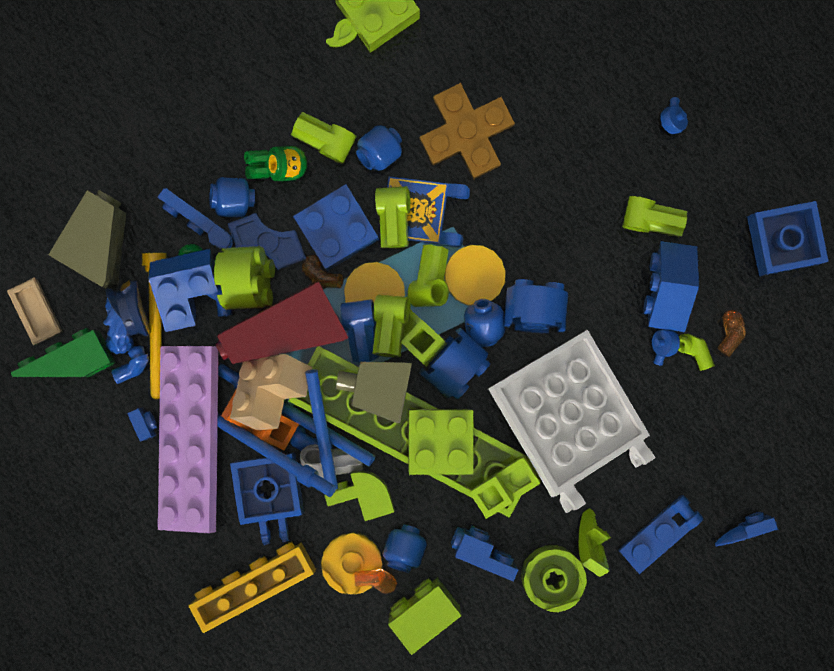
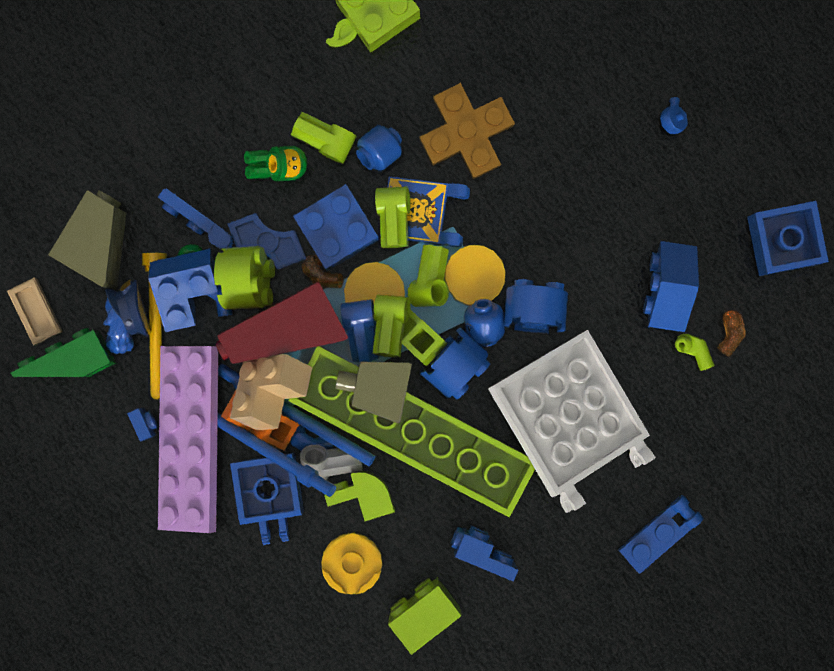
blue arm [111,345,149,384] -> none
yellow brick [189,542,316,633] -> none
blue head [209,177,255,217] -> none
blue bar [305,369,338,489] -> none
clear orange arm [354,569,397,594] -> none
blue head [383,525,427,573] -> none
lime brick [408,409,473,475] -> none
lime slope [469,455,541,519] -> none
lime brick [521,545,587,612] -> none
lime slope [579,508,611,577] -> none
lime piece [622,196,687,237] -> none
blue piece [652,329,680,366] -> none
blue plate [715,512,778,546] -> none

